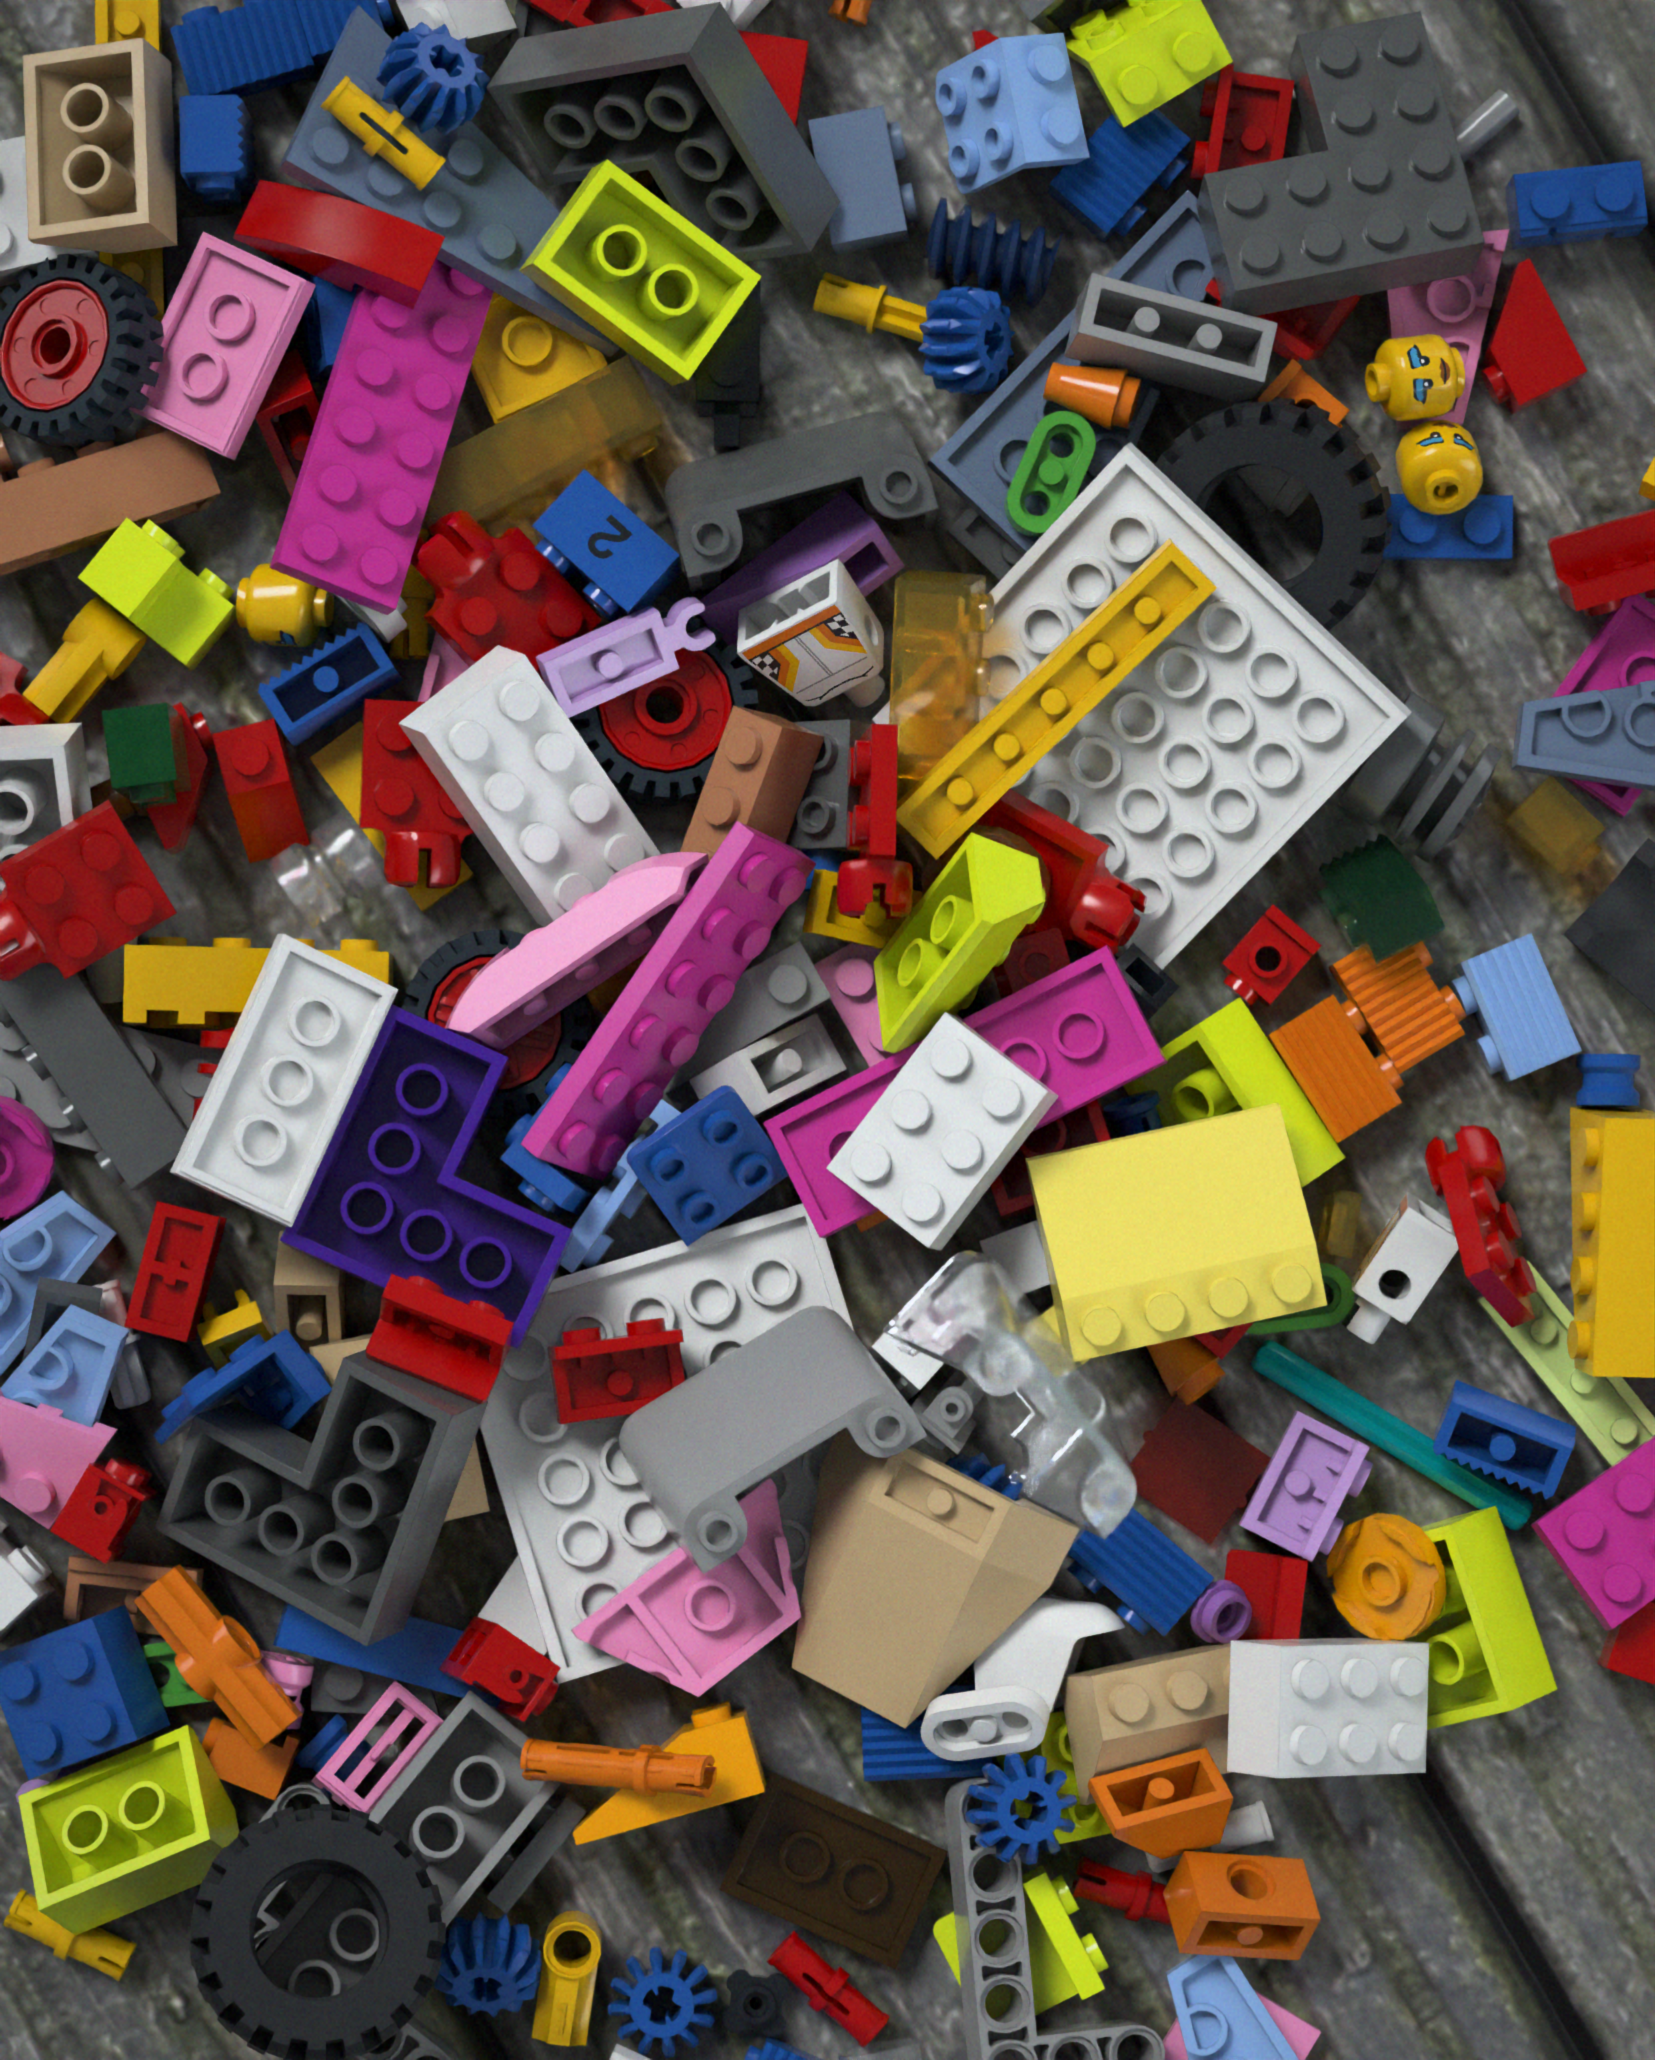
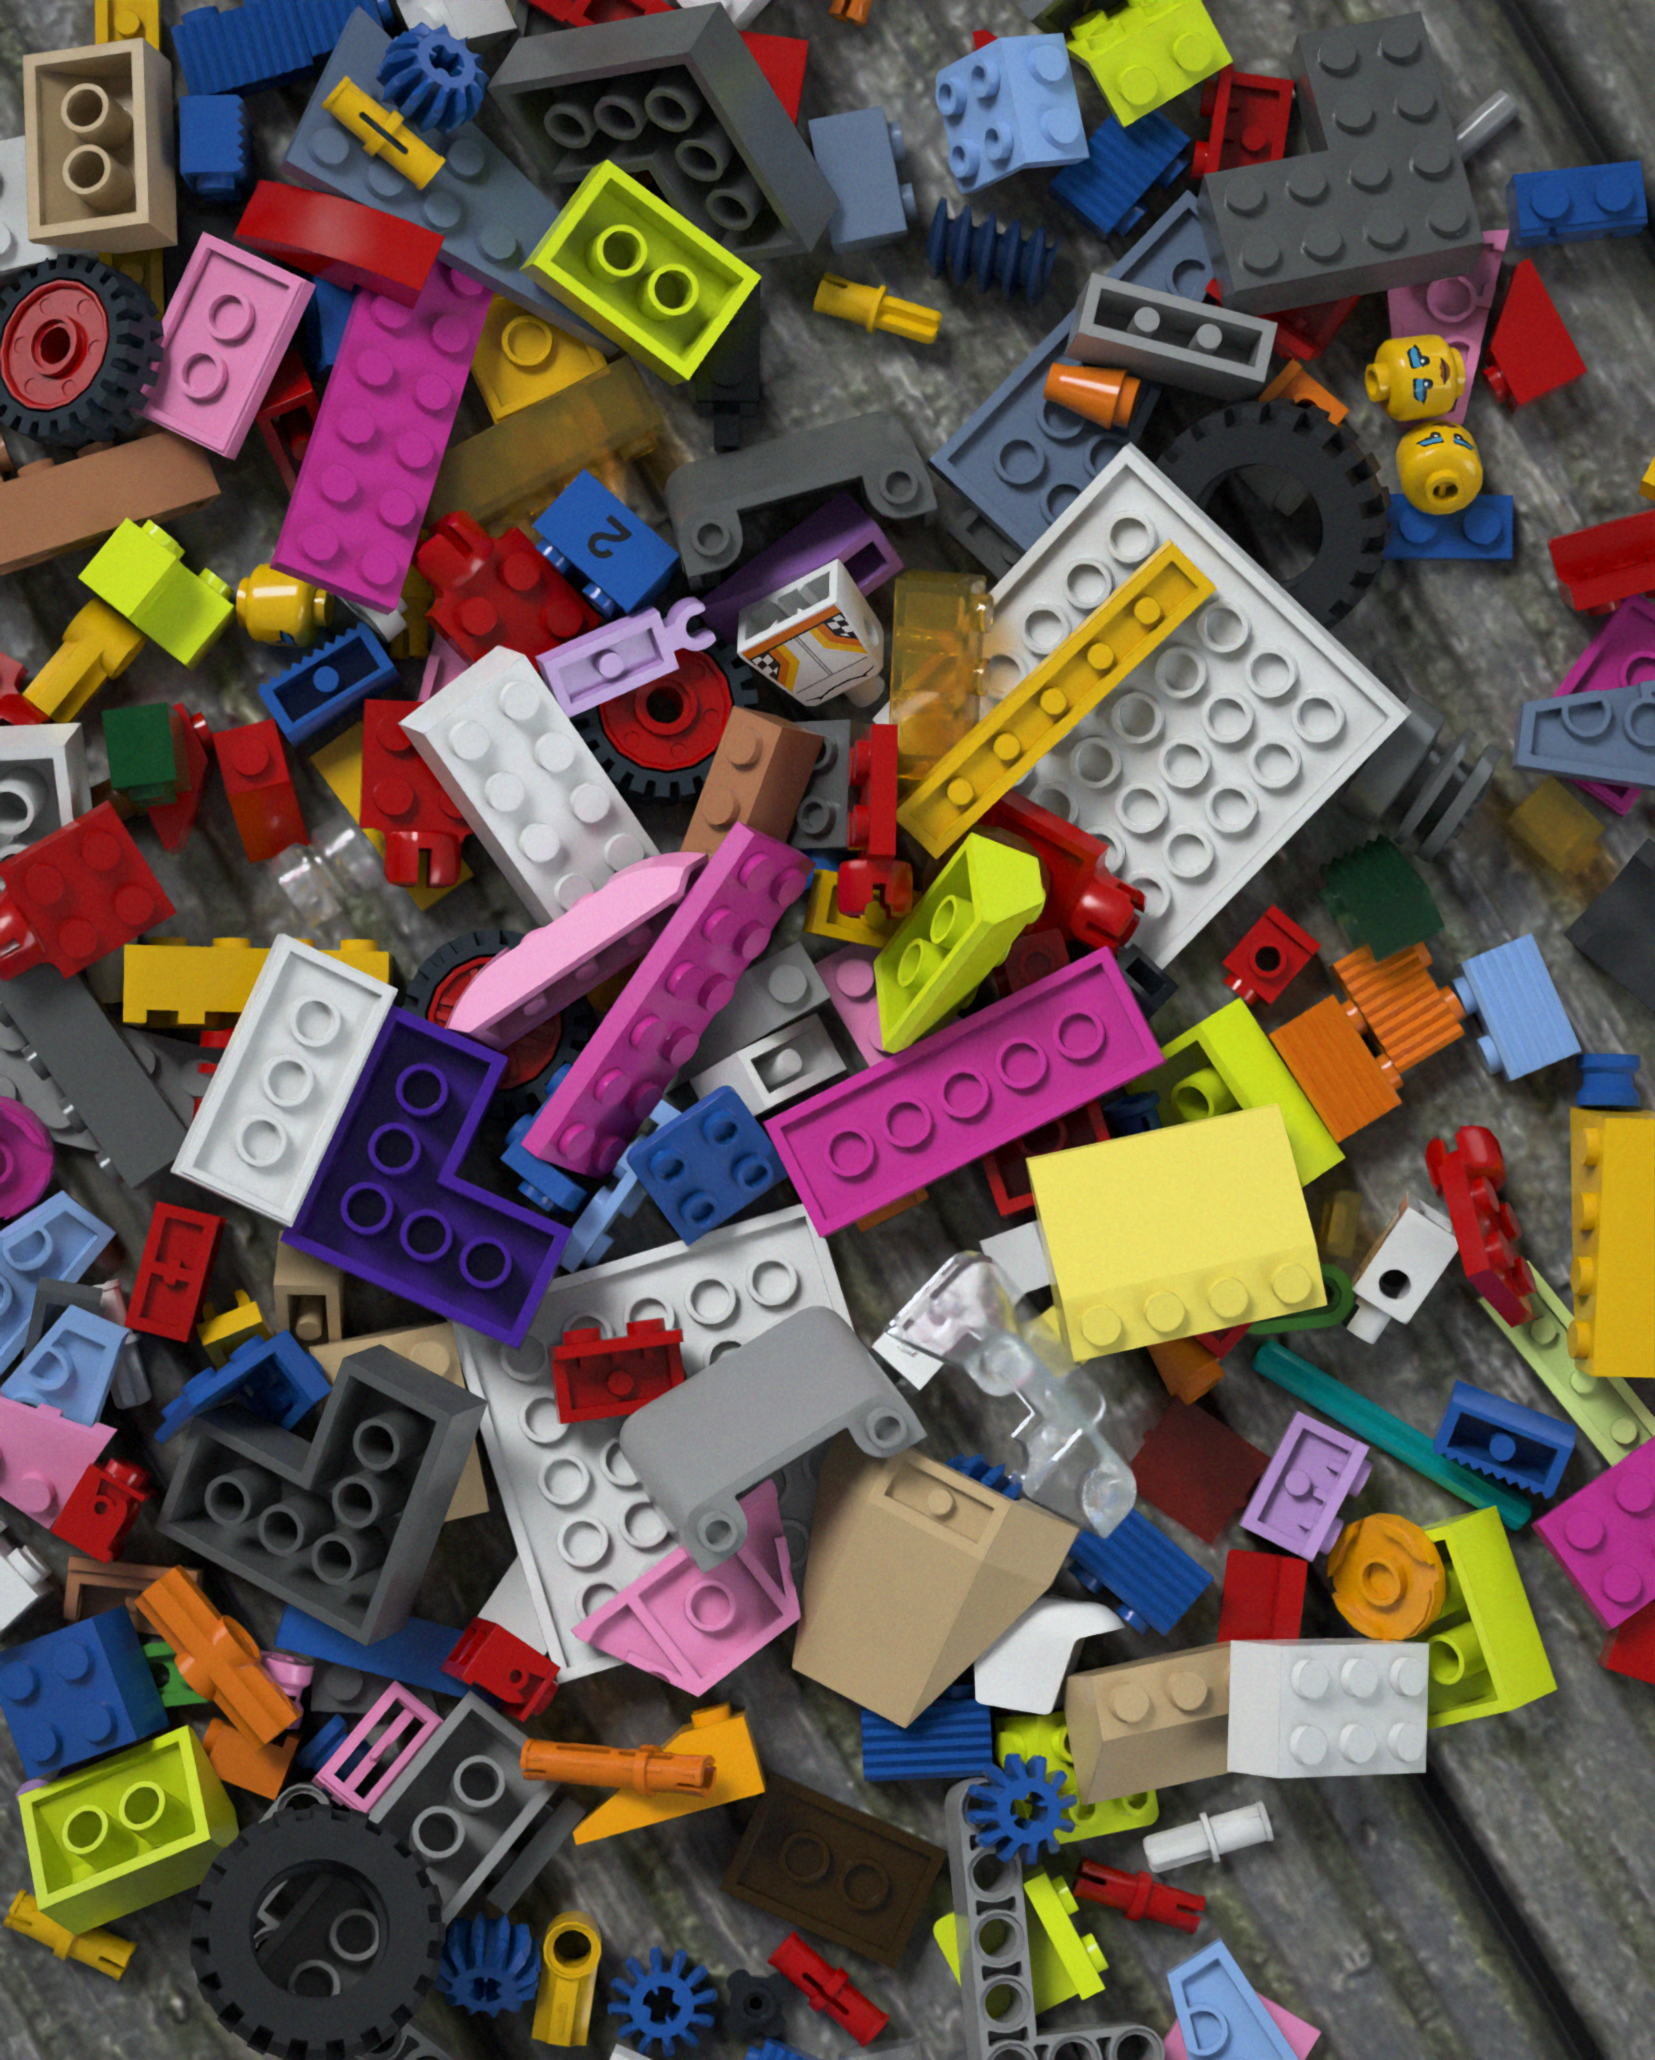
red bracket [366,1274,514,1404] -> none
white brick [826,1012,1059,1251] -> none
light grey hinge [911,1367,986,1454] -> none
blue gear [918,286,1015,395] -> none
white plate [921,1685,1050,1761] -> none
bright green plate [1004,411,1096,537] -> none
orange slope [1087,1747,1233,1860] -> none
orange brick [1163,1851,1321,1961] -> none
medium lavender plate [1190,1580,1252,1643] -> none

